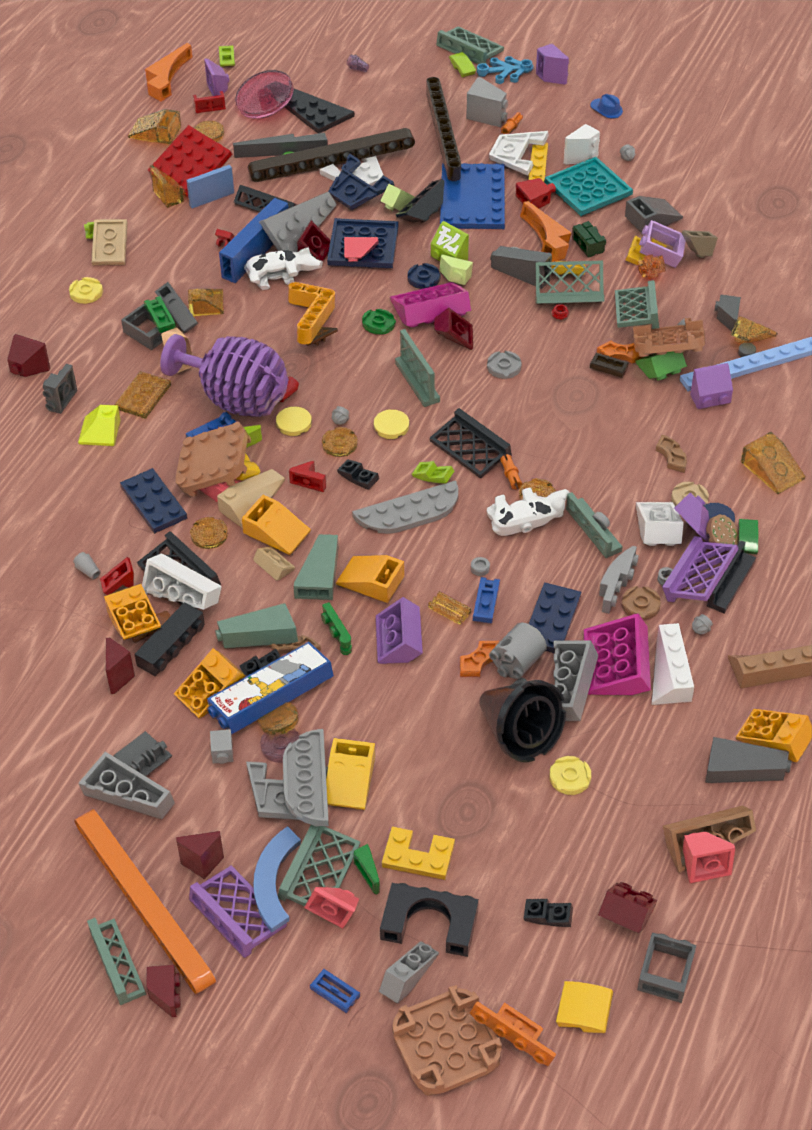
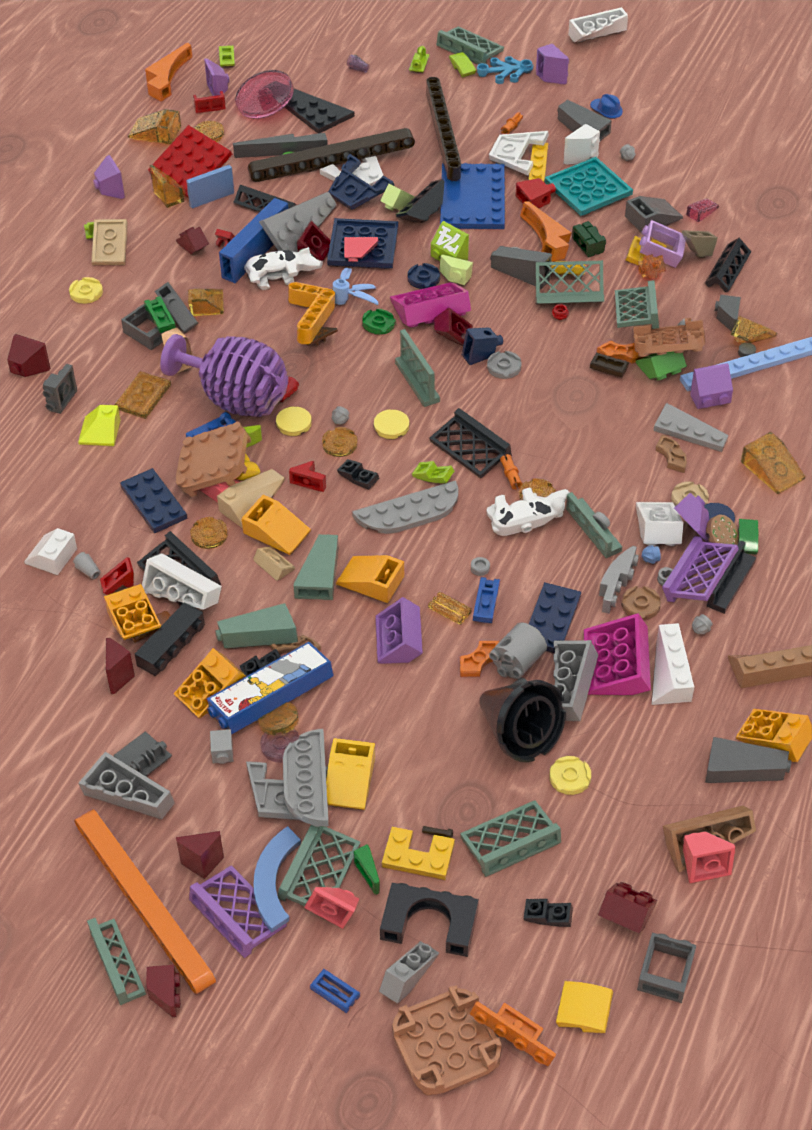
green plate [321,602,352,655] -> none
light grey slope [466,77,508,127] -> none
none -> white slope [24,528,77,575]
none -> medium lavender slope [93,155,125,199]
none -> dark red slope [176,227,209,254]
none -> light blue plant [332,267,378,305]
none -> lime hinge [409,46,429,72]
none -> dark brown piece [422,826,453,838]
none -> sand green fence [460,800,561,877]
none -> dark blue torso [461,327,504,365]
none -> dark grey slope [557,100,612,141]
none -> white wedge [568,7,628,43]
none -> medium blue plate [641,545,661,564]
none -> light grey wing [654,403,728,452]
none -> clear pink slope [686,198,719,222]
none -> black fence [705,237,752,292]

